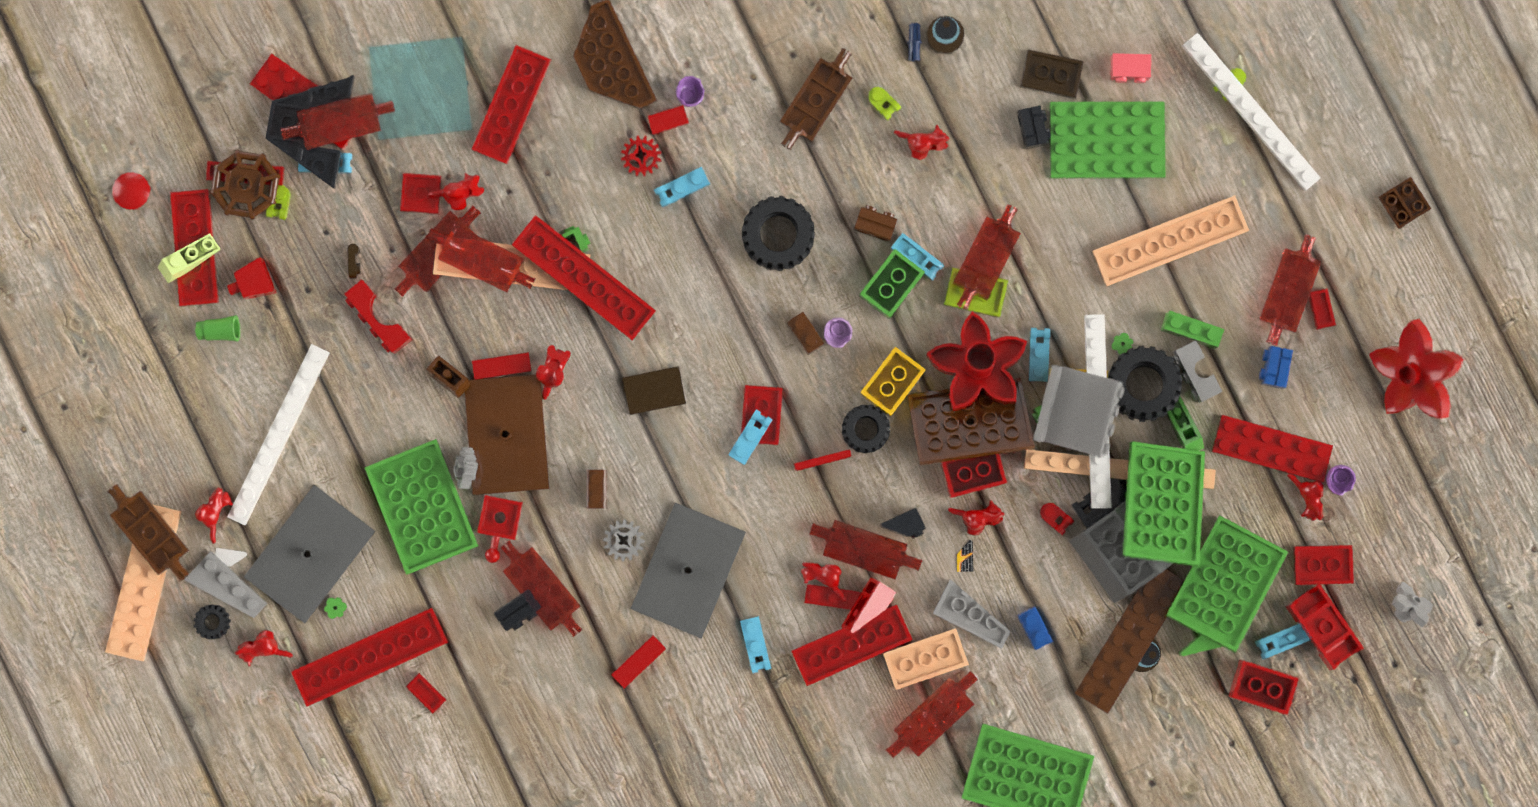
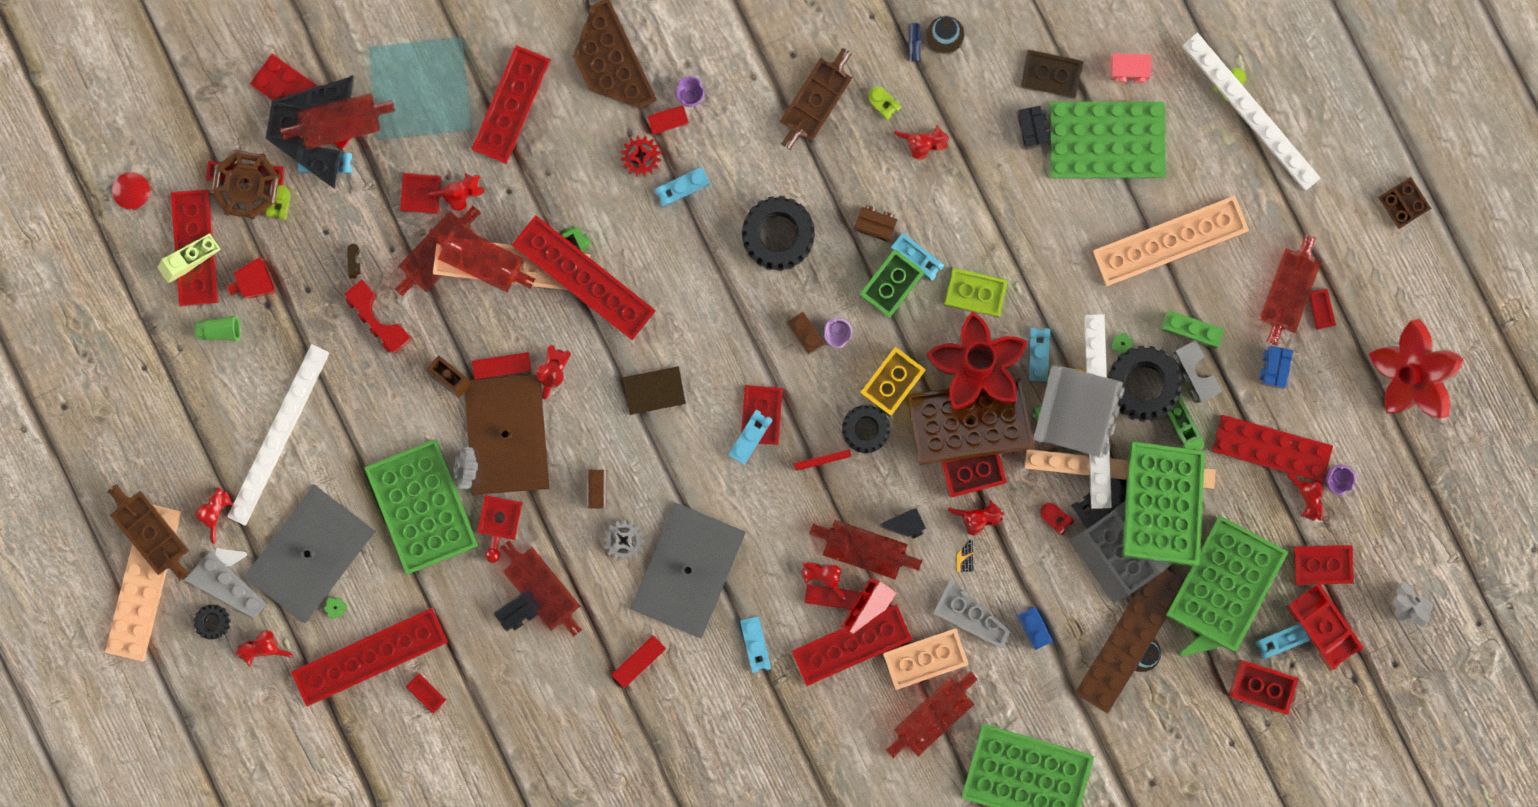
clear red plate [953,205,1021,310] -> none

